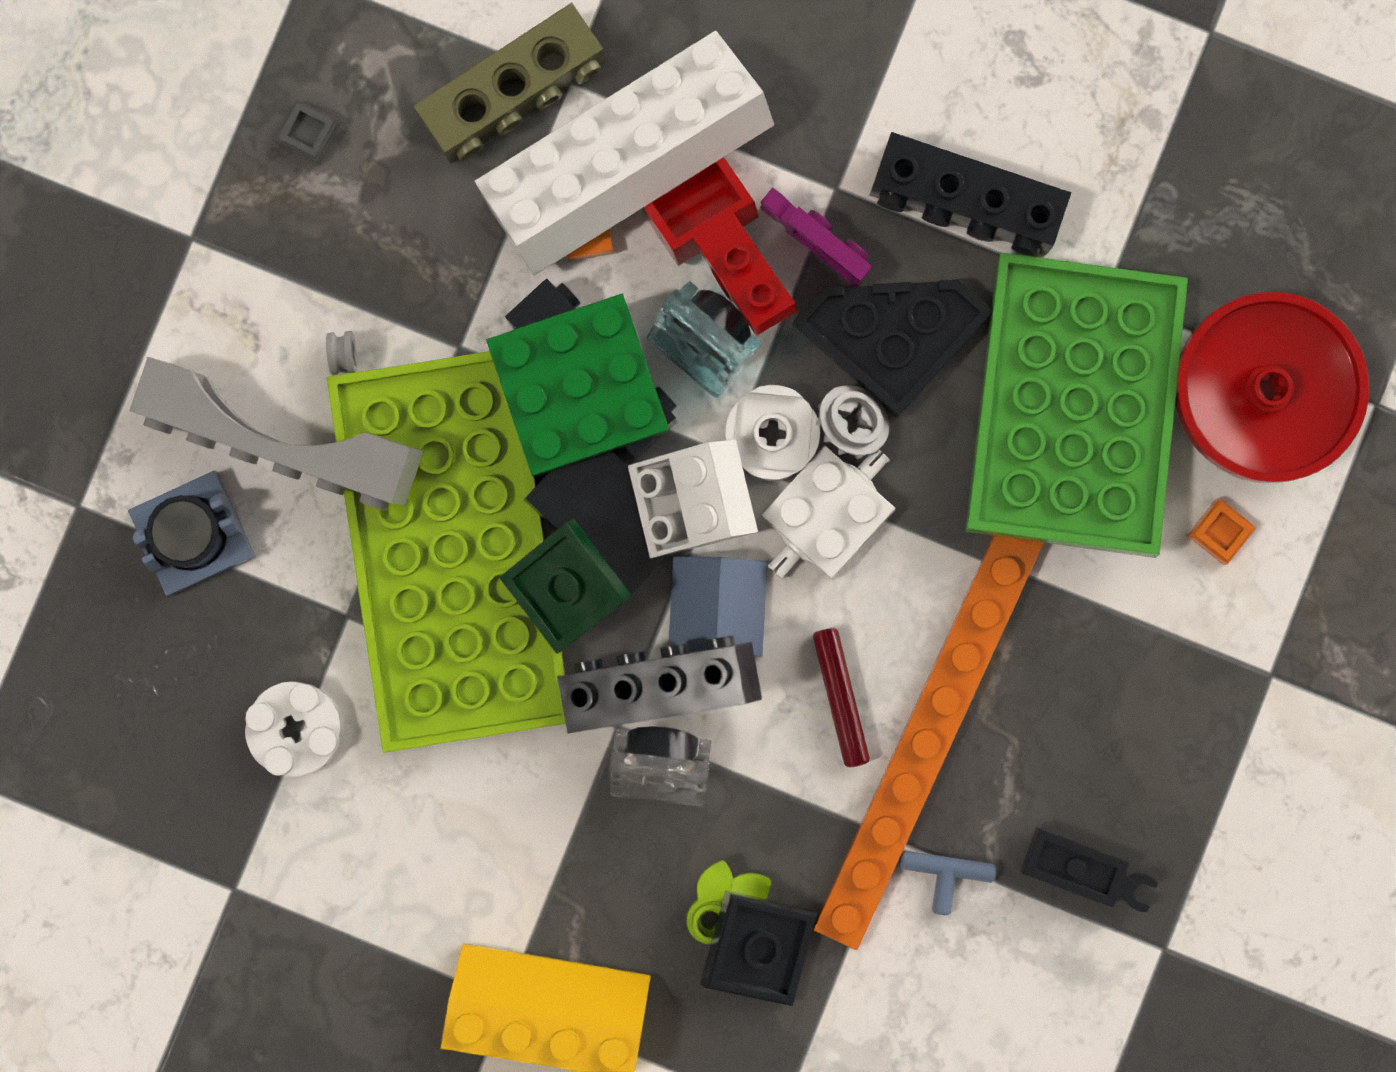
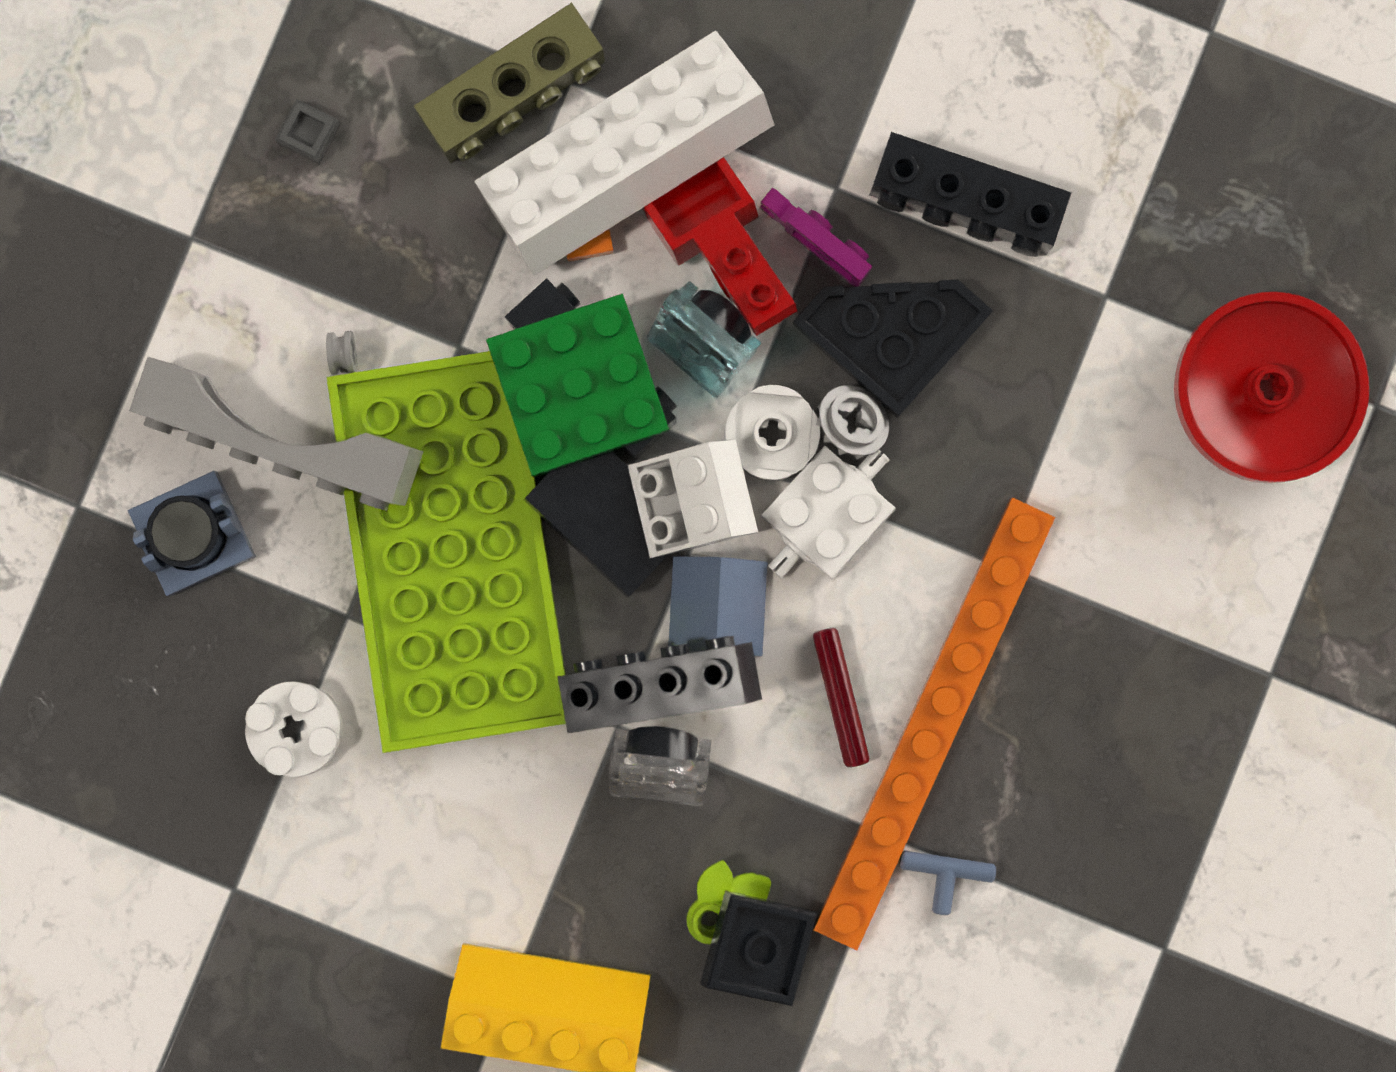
dark green tile [499,519,632,654] -> none
bright green plate [965,252,1188,558] -> none
black plate [1020,827,1158,912] -> none
orange tile [1187,498,1257,565] -> none

